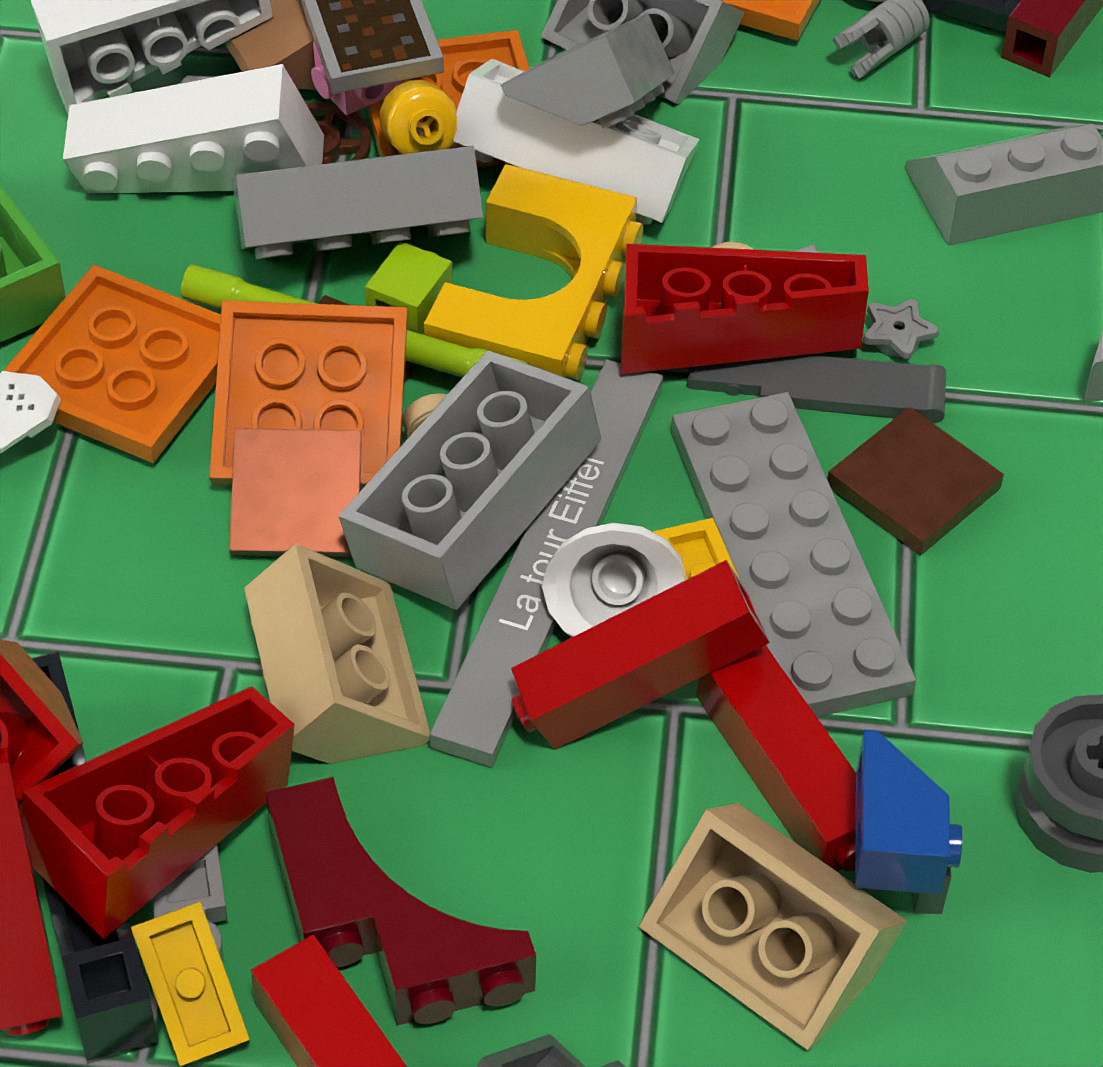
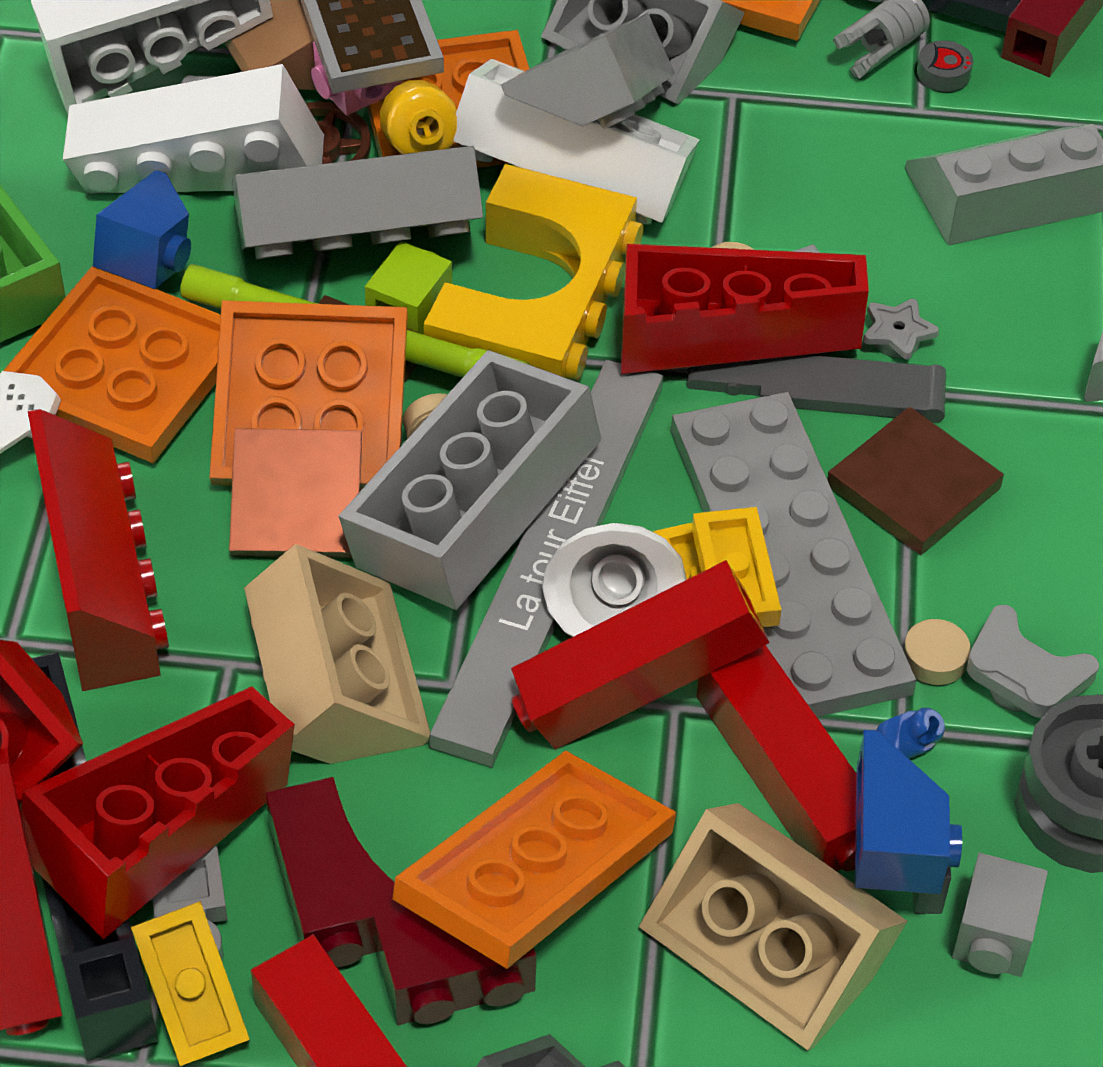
none -> red slope [27,409,169,691]
none -> blue slope [93,170,191,289]
none -> orange plate [392,751,677,969]
none -> yellow plate [692,507,782,627]
none -> blue arm [875,707,945,759]
none -> tan tile [903,619,971,685]
none -> dark grey tile [916,40,973,92]
none -> light grey brick [952,852,1048,977]
none -> light grey piece [967,605,1099,718]

